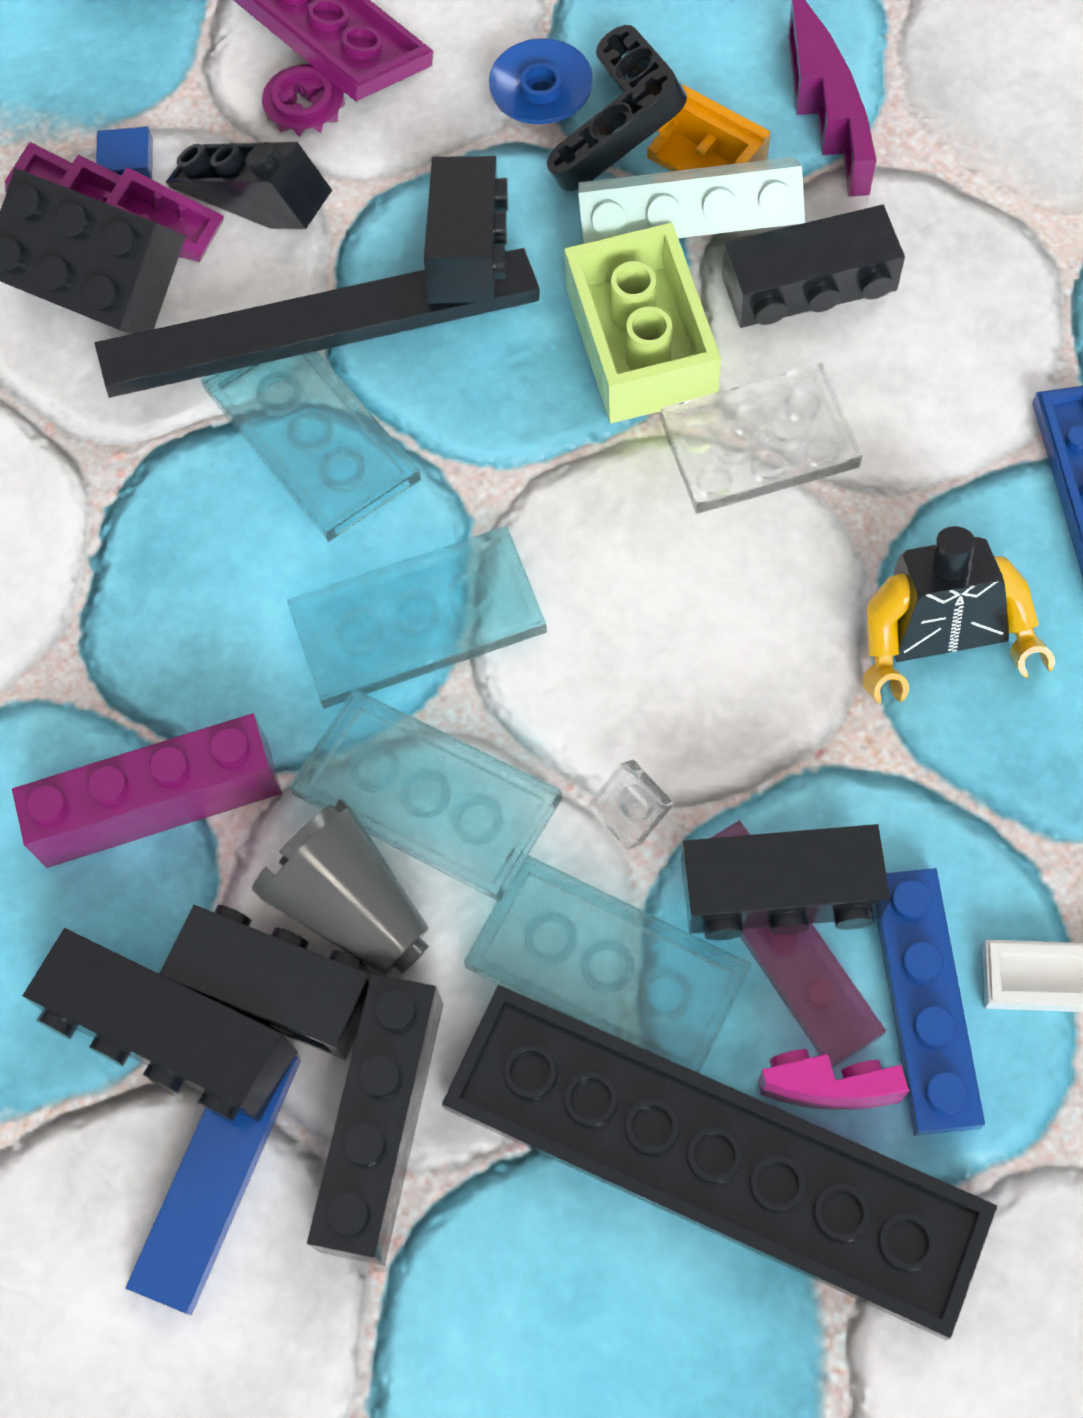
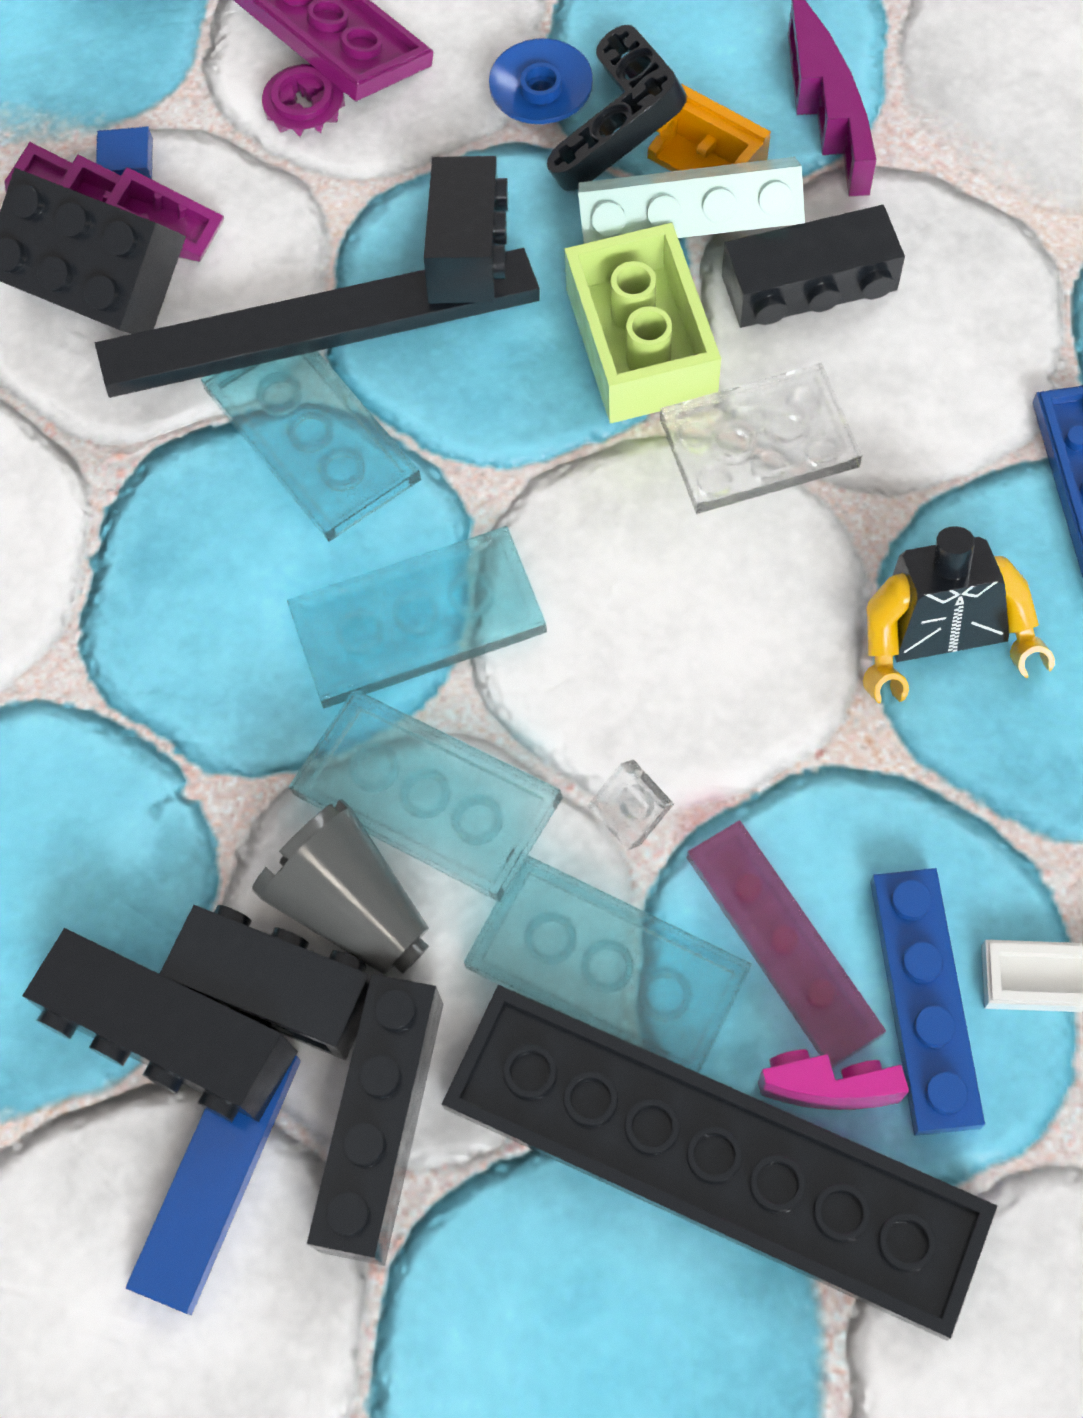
magenta brick [11,713,283,868] -> none
black slope [166,142,332,229] -> none
black brick [681,824,890,941] -> none

